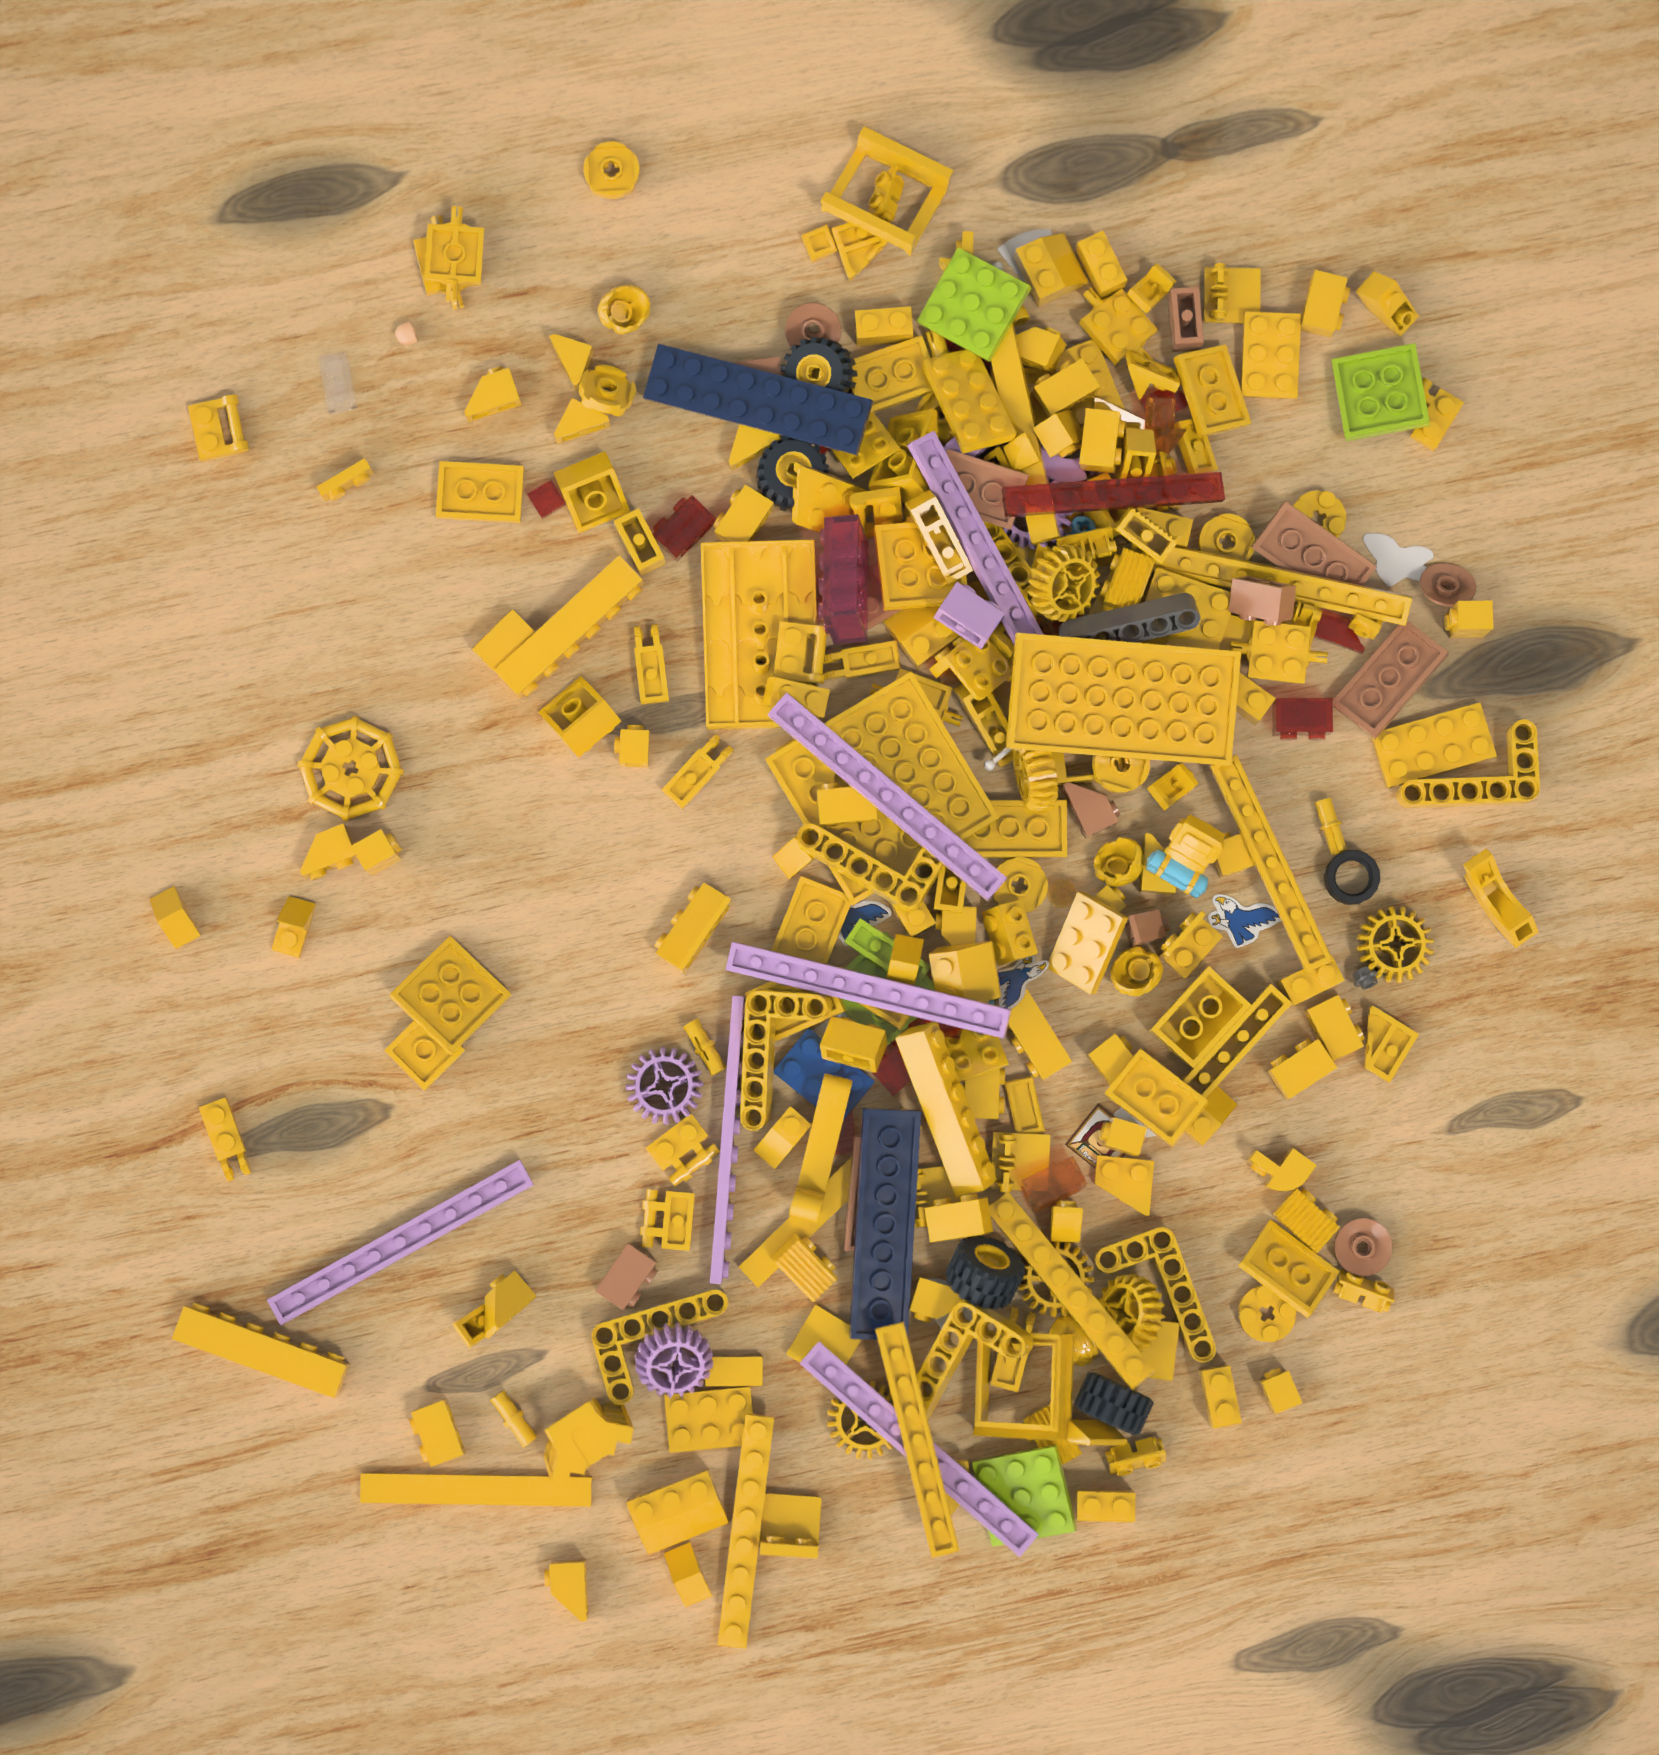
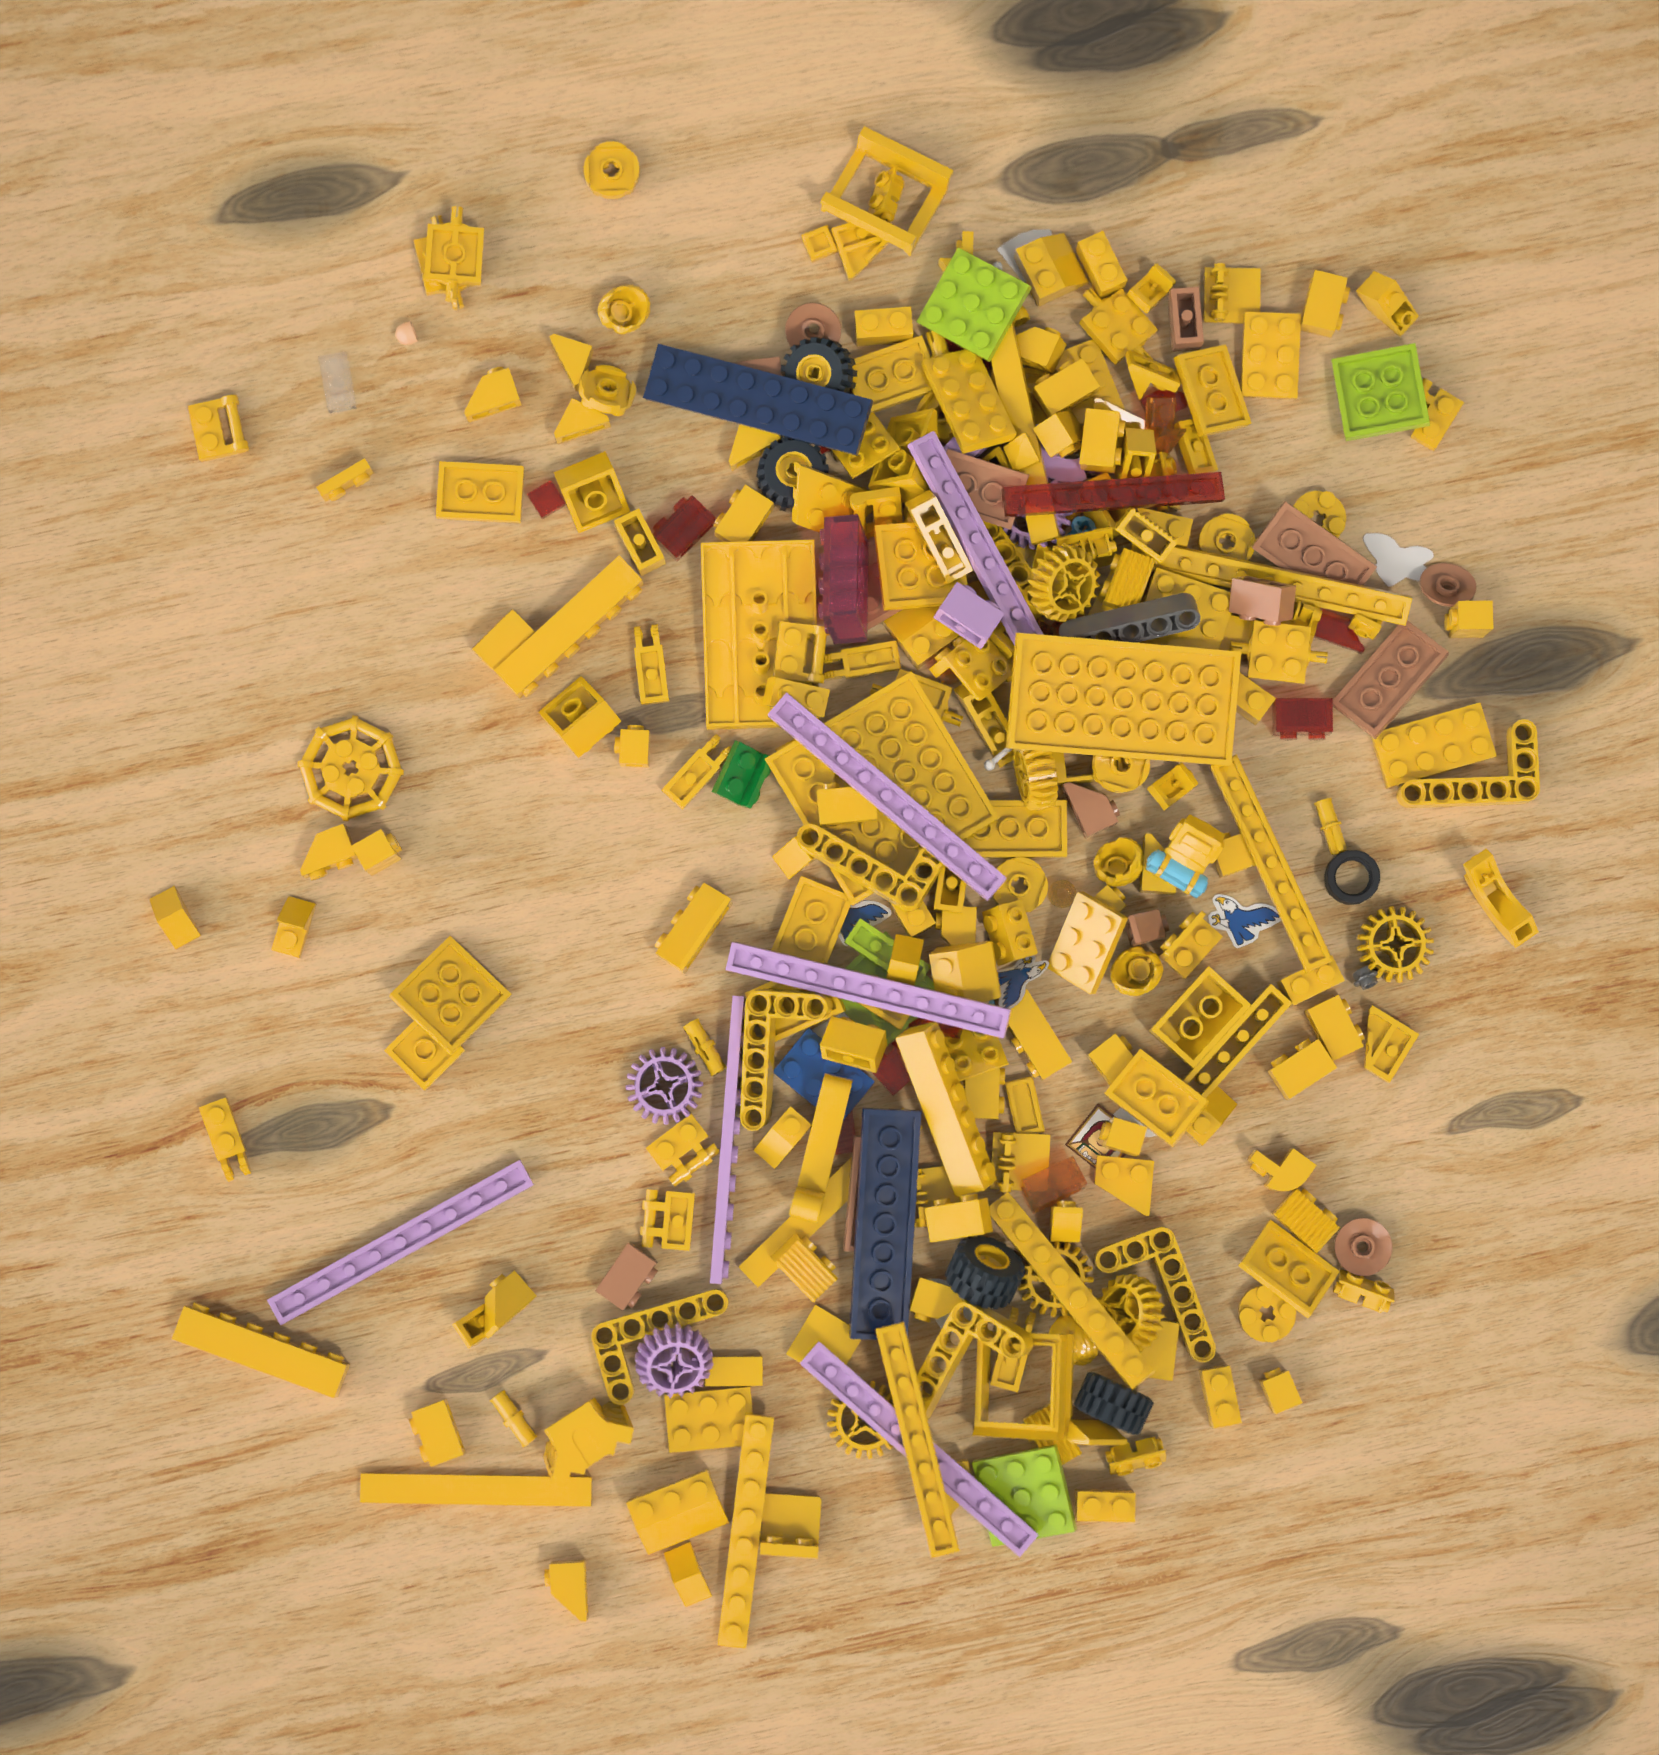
none -> green bracket [712,741,771,809]

